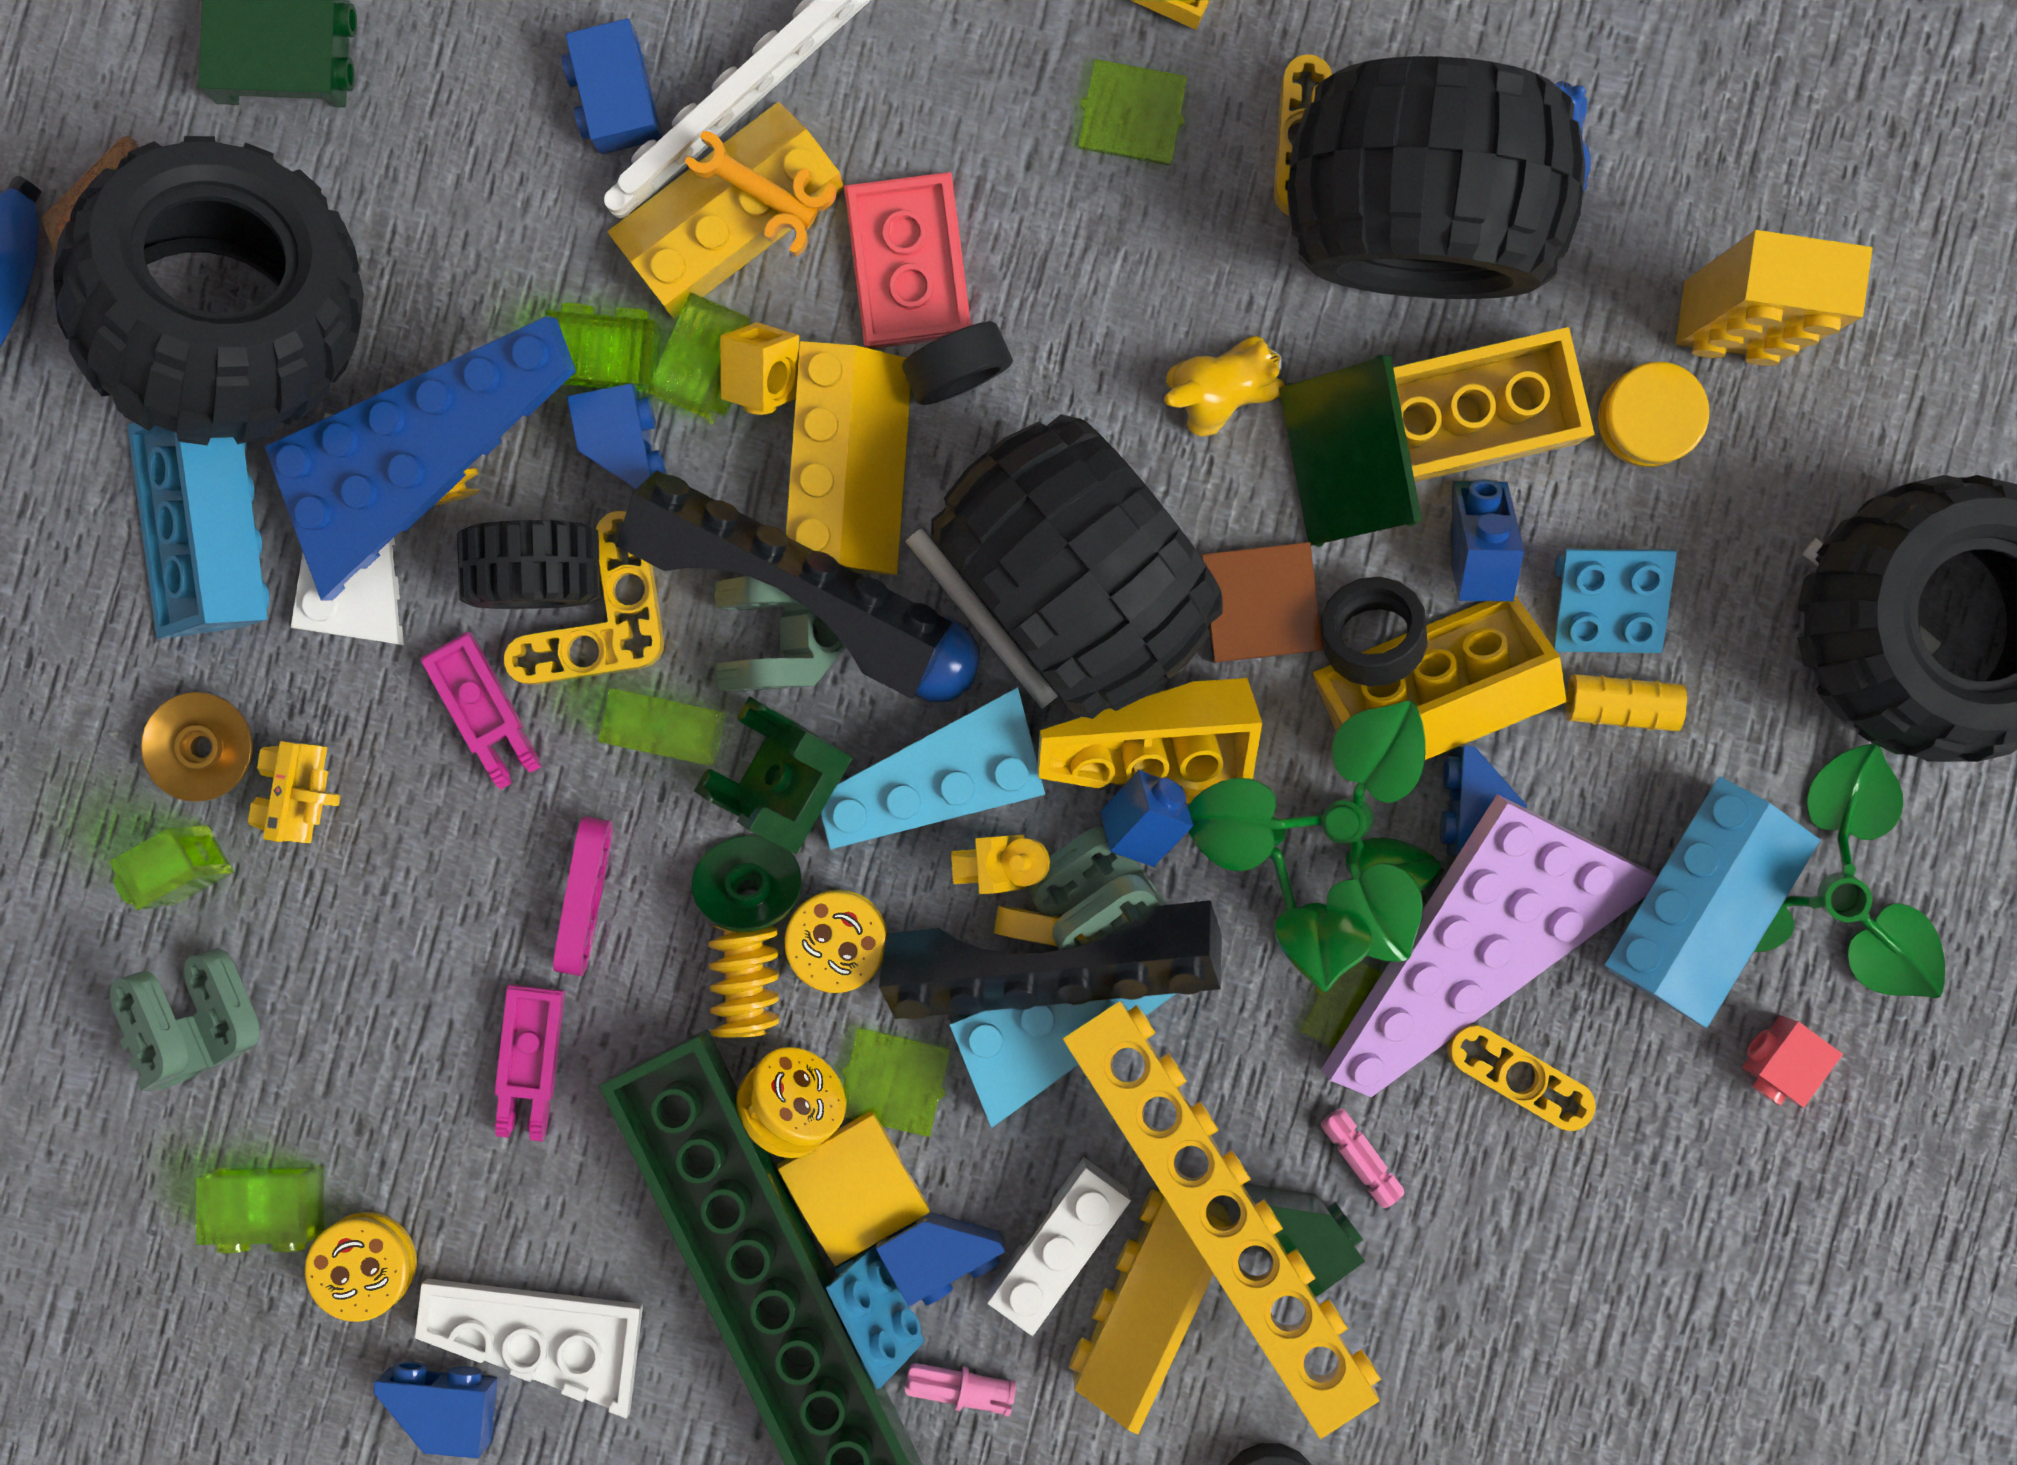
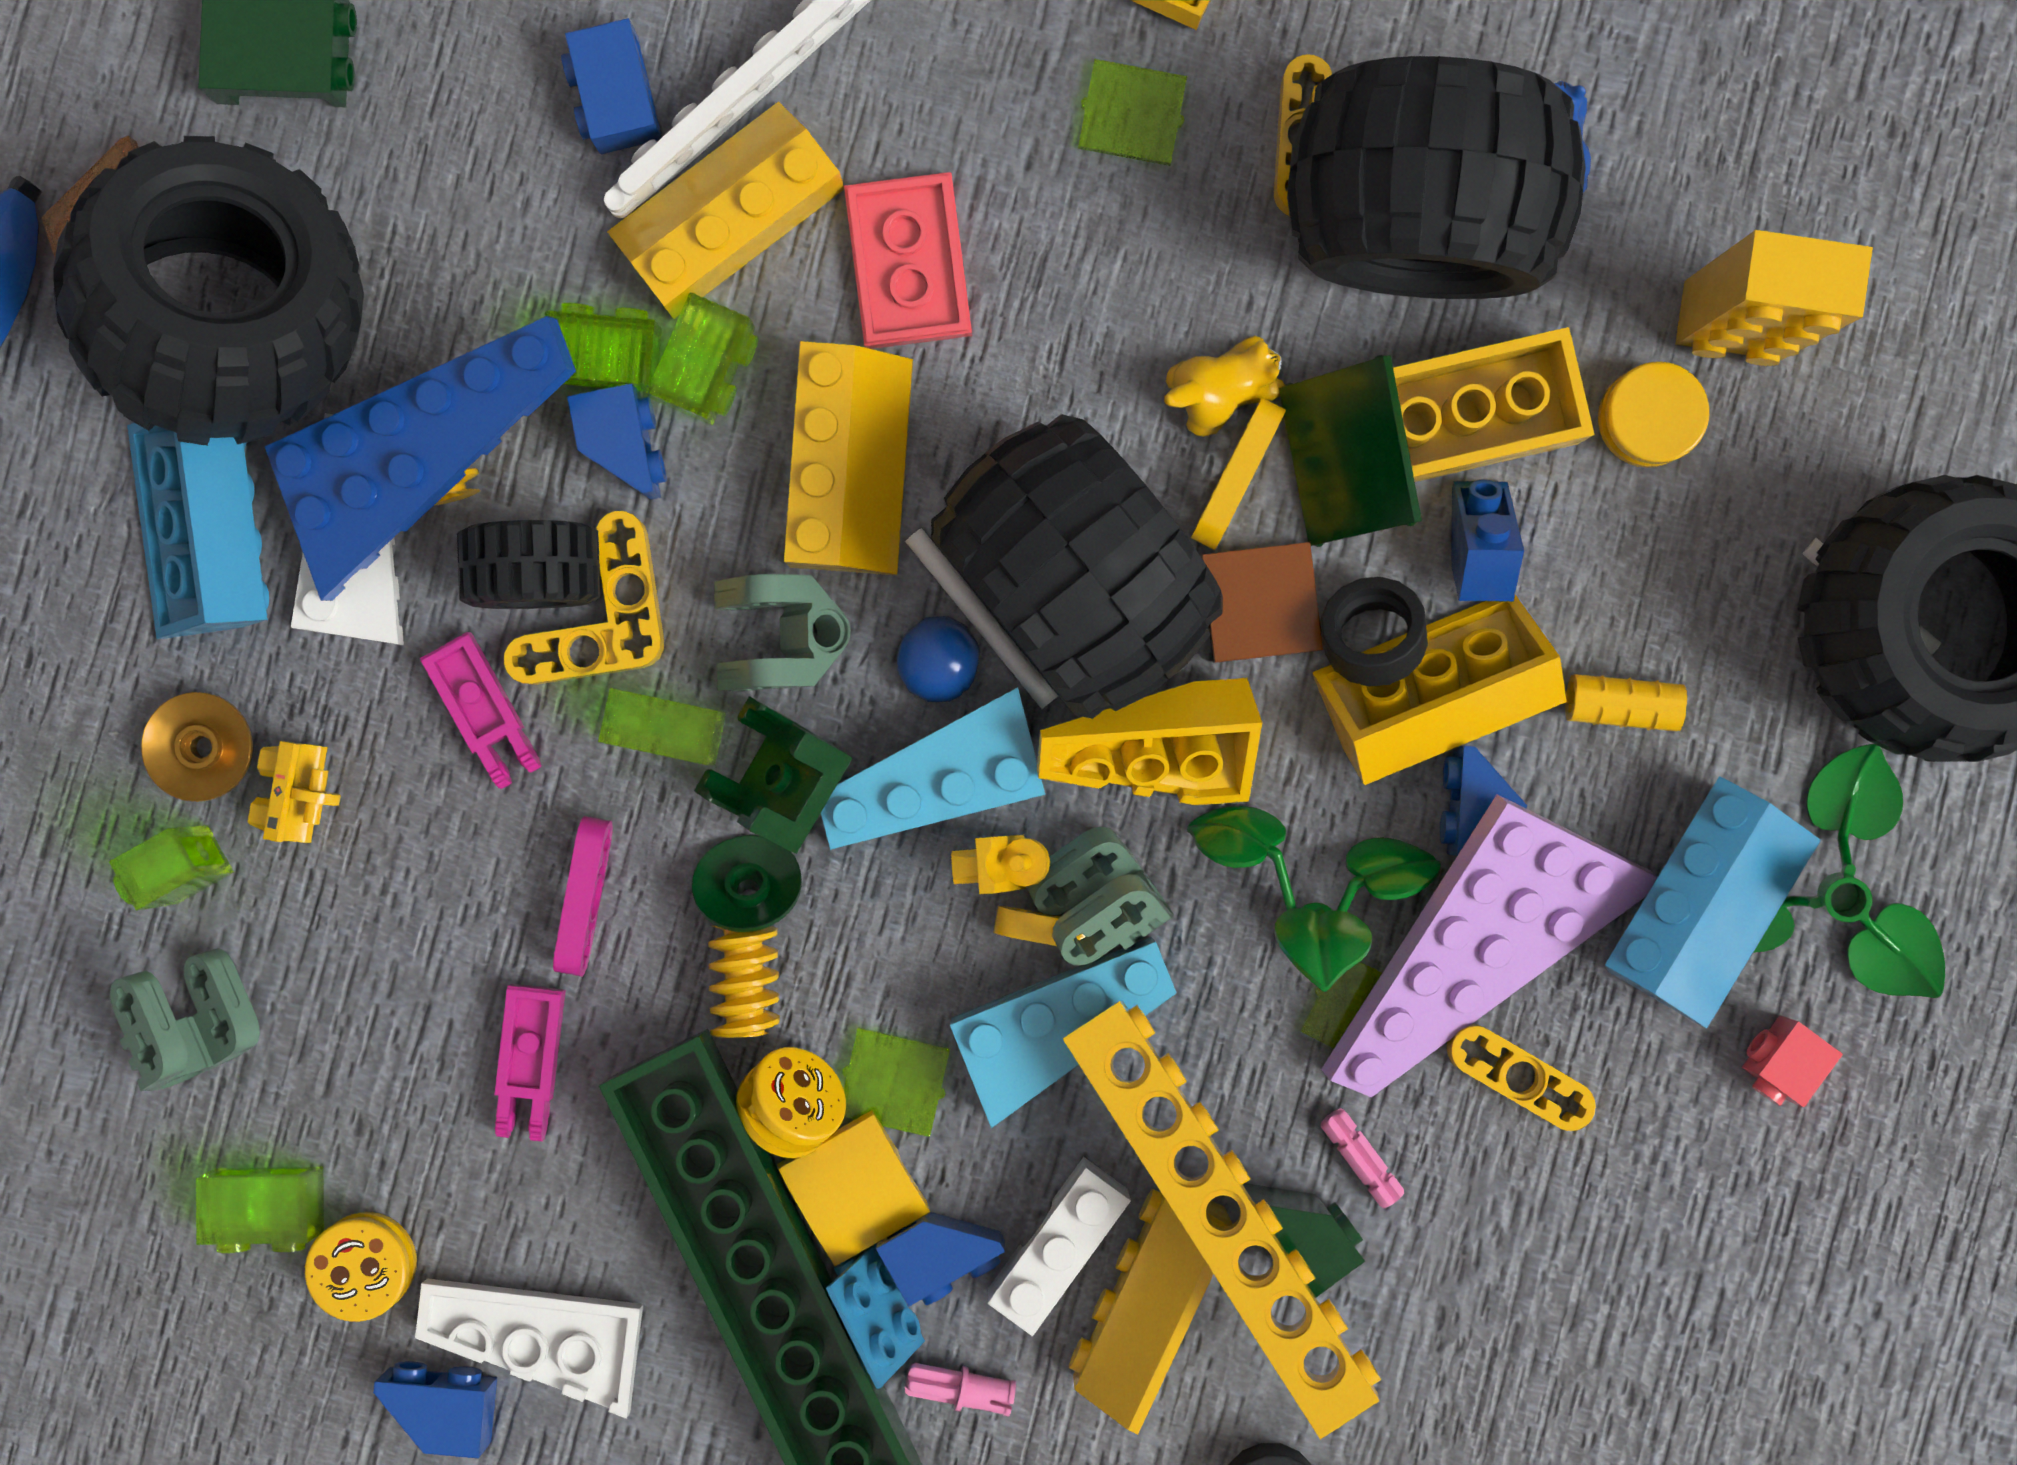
black arch [616,470,953,699] -> none
light orange bar [685,131,837,257] -> none
yellow brick [720,322,799,415] -> none
yellow head [785,889,888,993] -> none
black arch [879,900,1222,1020] -> none
black tyre [902,321,1013,405] -> none
blue brick [1100,770,1193,867] -> none
green plant [1187,701,1426,962] -> none
dark azure hinge [1554,548,1677,653] -> none
none -> yellow beam [1190,398,1286,550]

